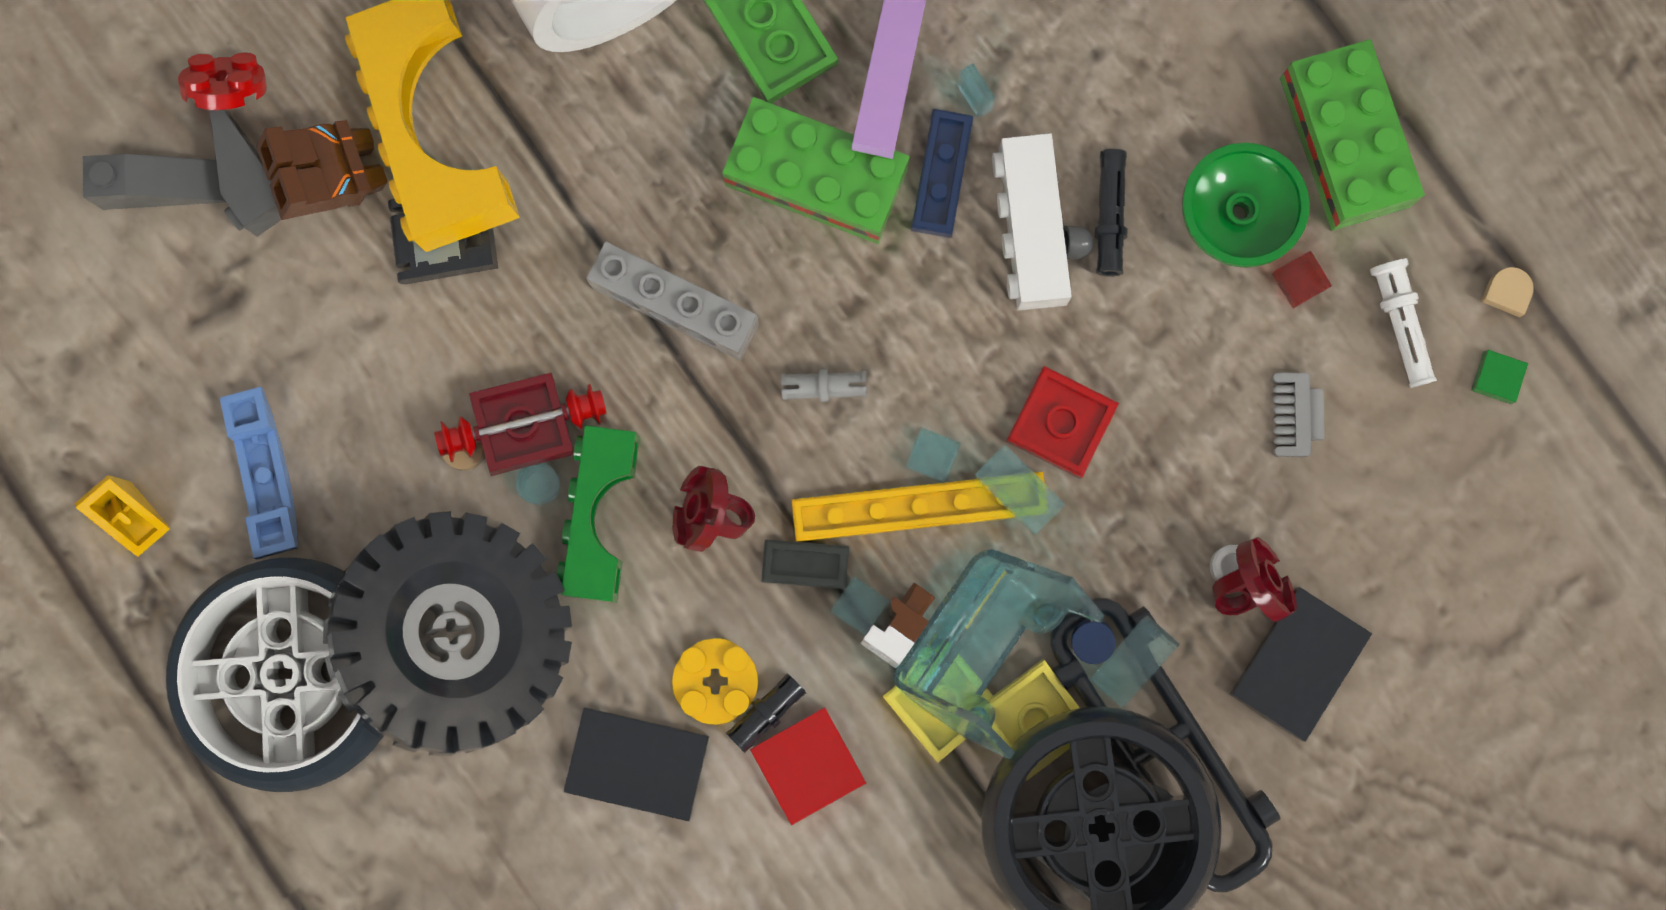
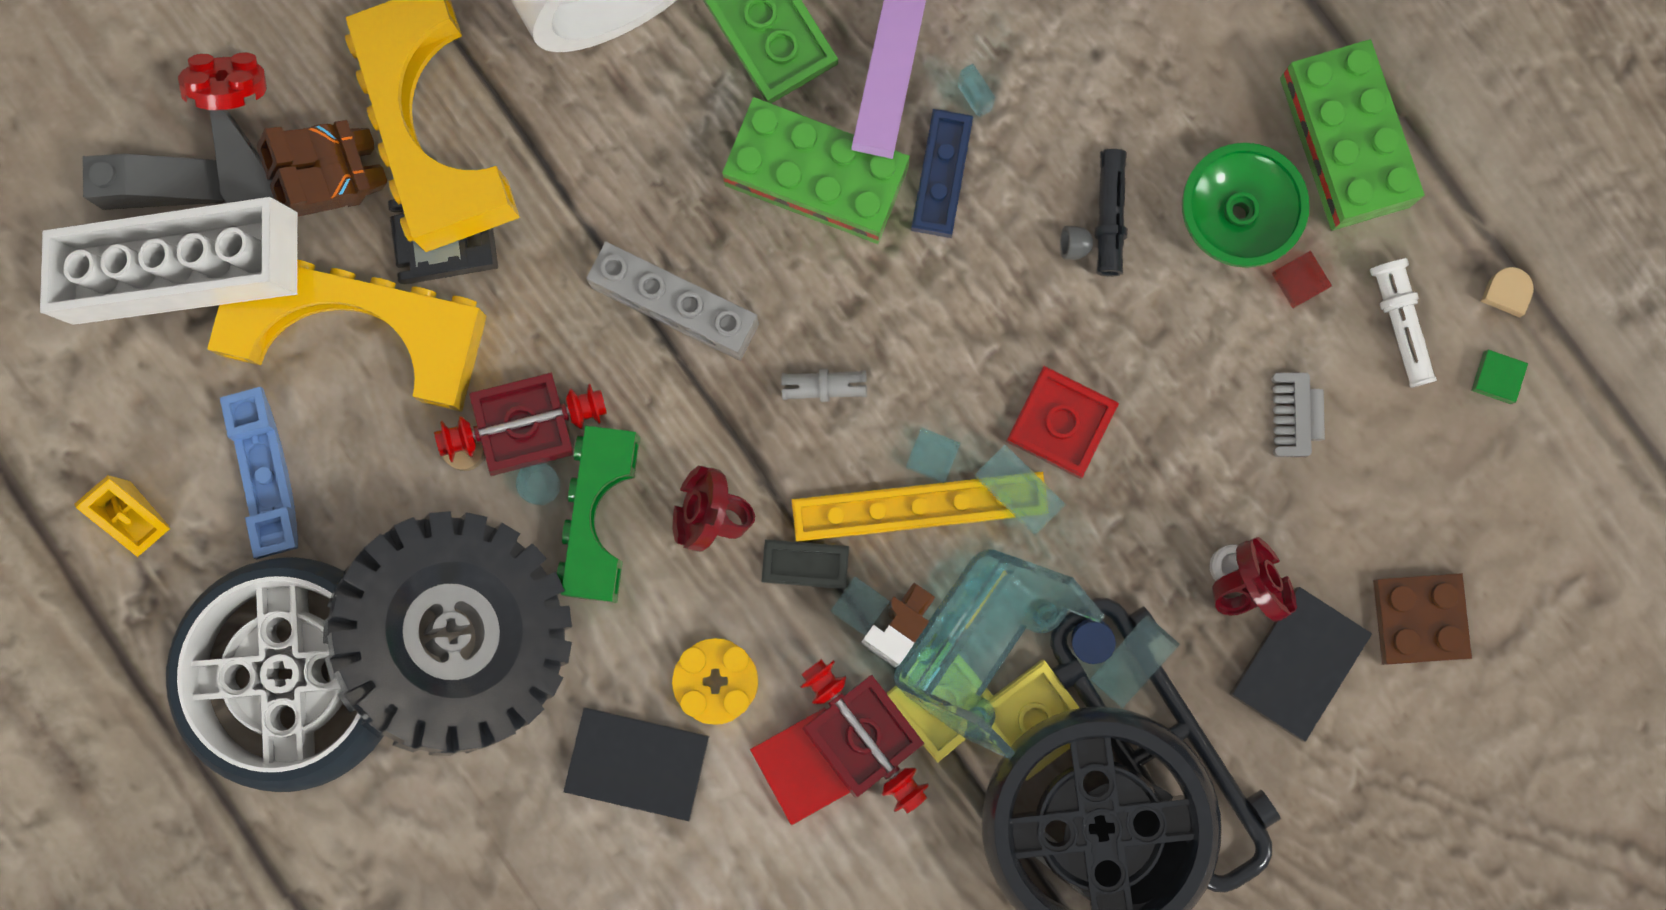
black pin [726,673,806,753] -> none
white brick [992,133,1072,311] -> none
none -> white brick [40,197,298,325]
none -> yellow arch [207,259,487,412]
none -> dark red plate [800,659,929,814]
none -> reddish brown plate [1373,573,1472,665]

